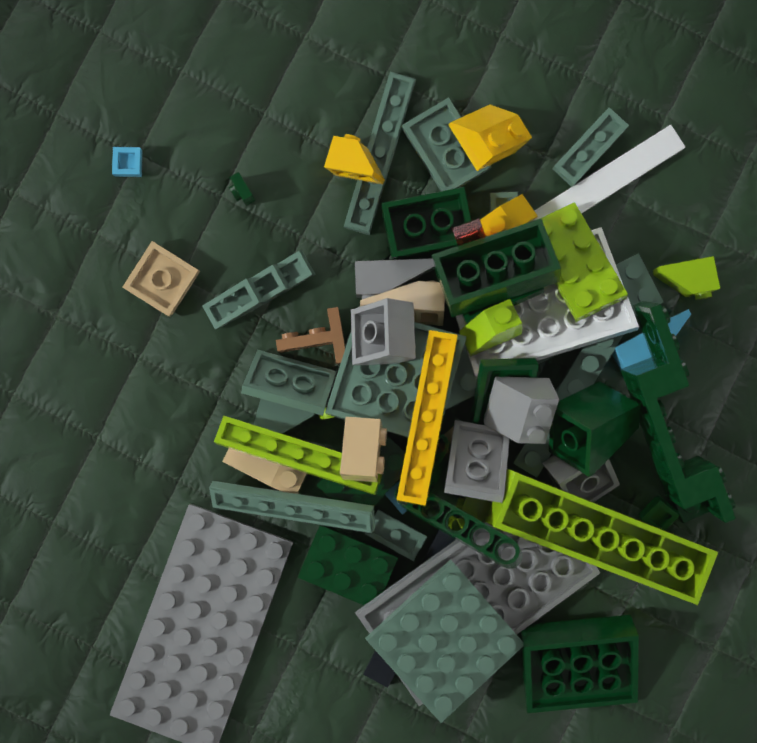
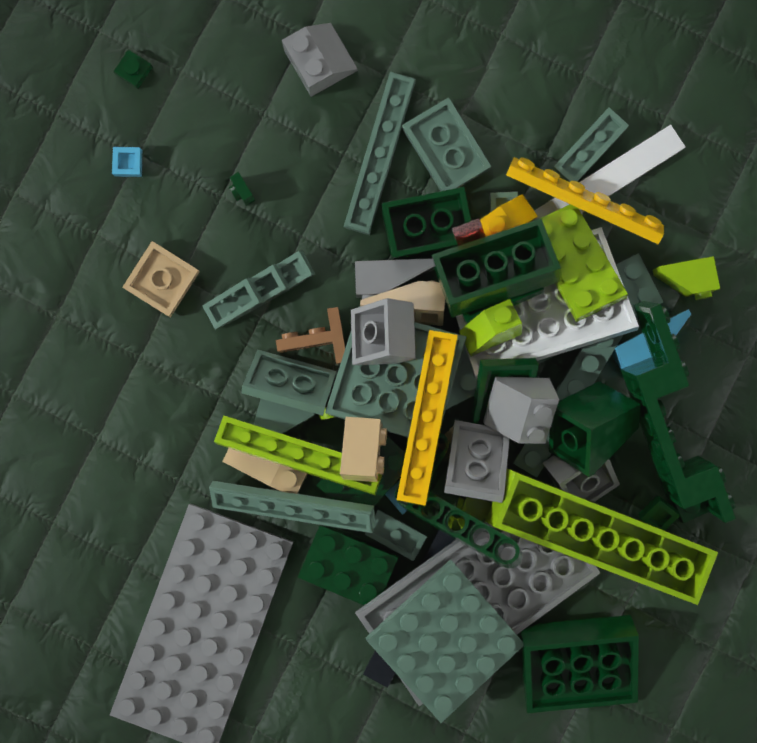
yellow slope [324,134,385,185] -> none
yellow slope [449,105,532,171] -> none
none -> dark green plate [113,49,153,89]
none -> light grey slope [282,23,358,97]
none -> yellow plate [506,157,664,244]

